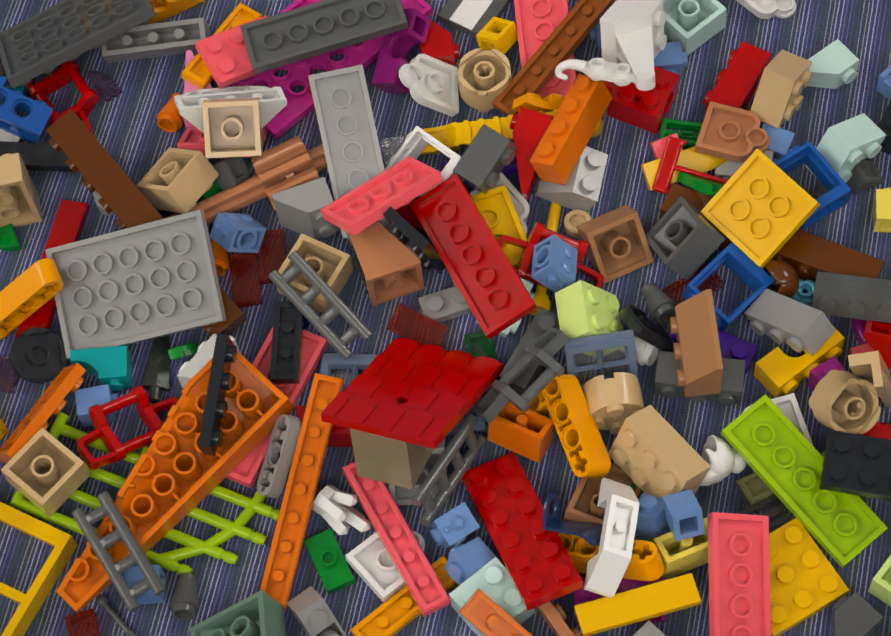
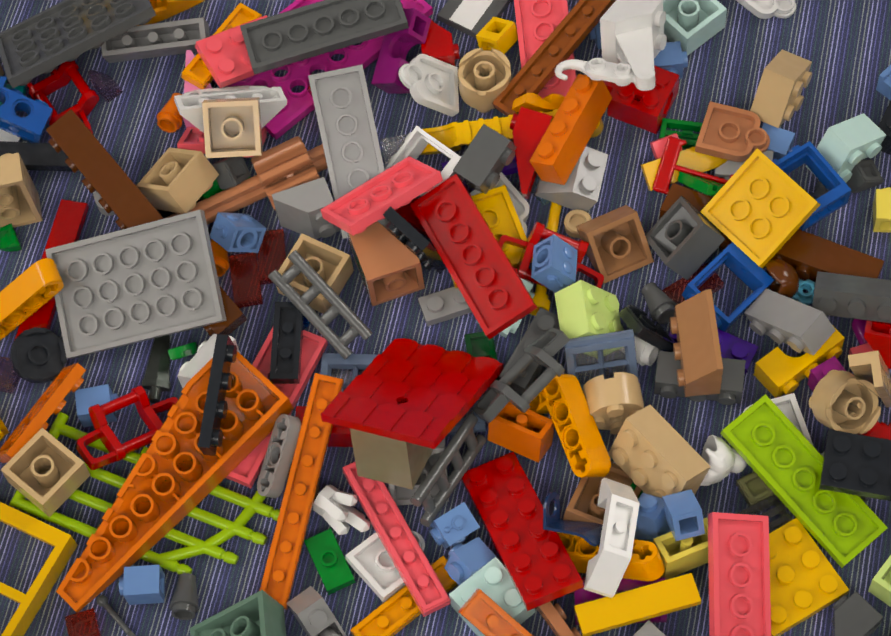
teal arch [70,345,132,392] -> none
dark grey bar [72,491,166,613] -> none
clear red tile [387,303,450,346] -> none
red brick [703,41,772,115] -> none
light aqua slope [808,39,859,89] -> none

